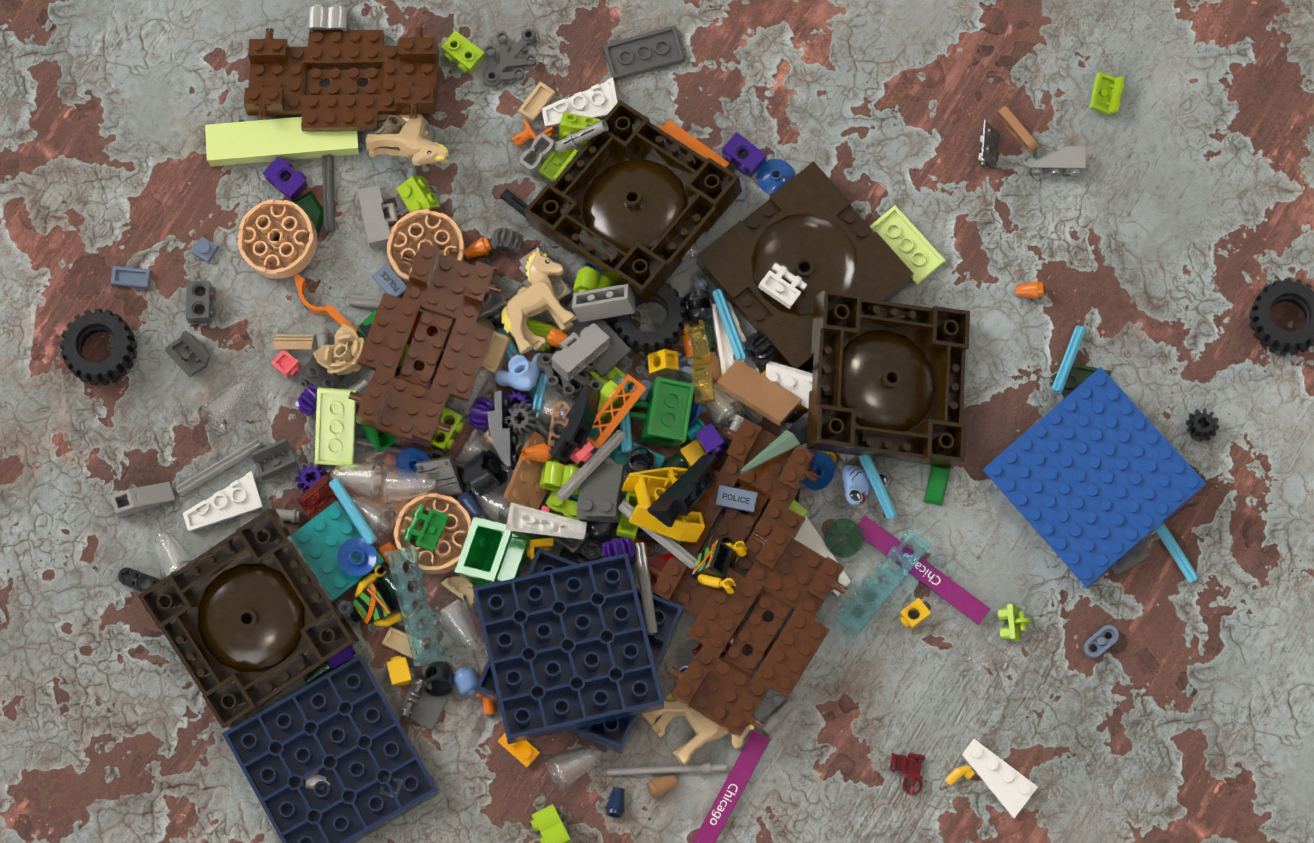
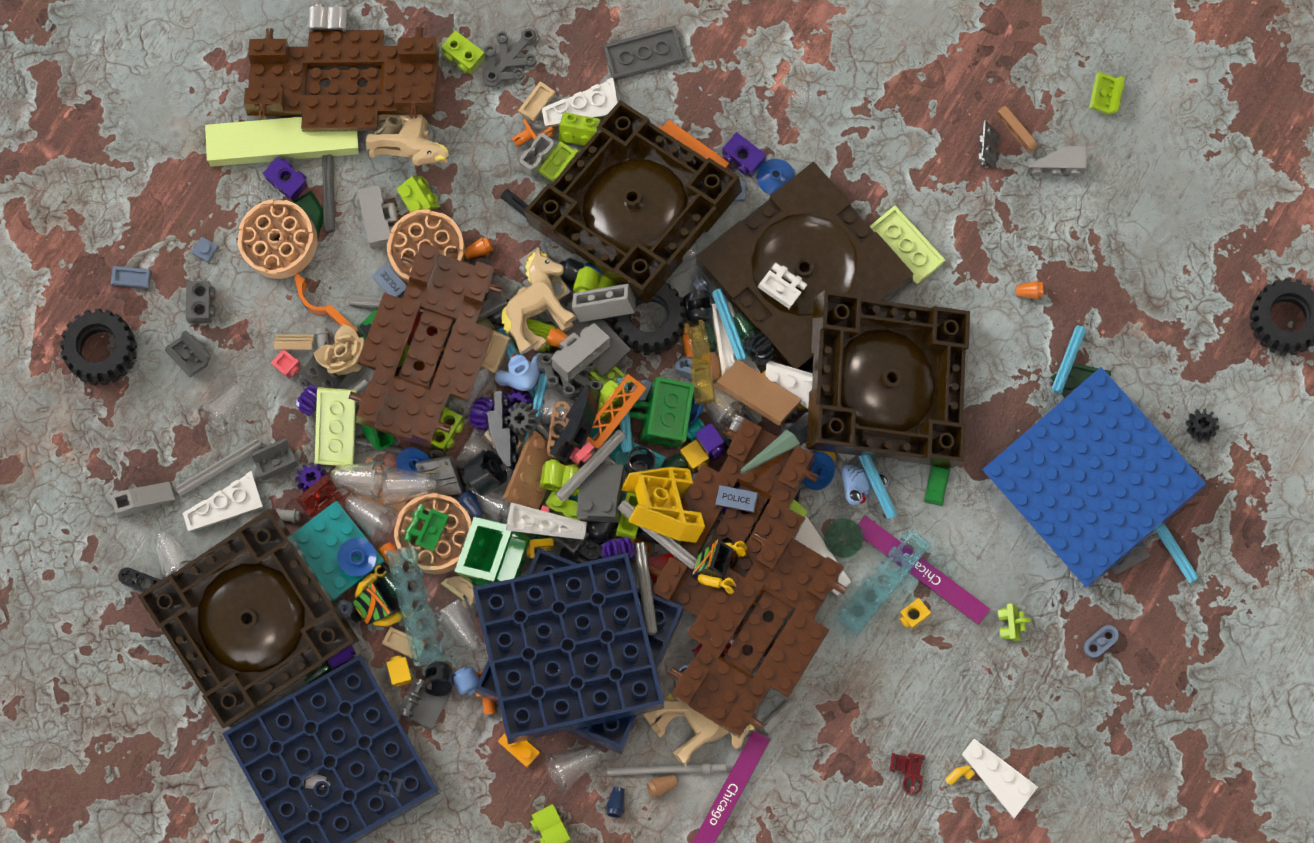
medium azure axle [329,478,377,545] -> none
dark grey gear [491,228,523,255] -> none
orange cone [521,443,552,462] -> none
light grey pin [554,120,608,153] -> none
black wedge [647,454,718,527] -> none
yellow brick [648,349,679,376] -> none
none -> black head [560,258,584,285]
none -> clear green cone [733,312,757,342]

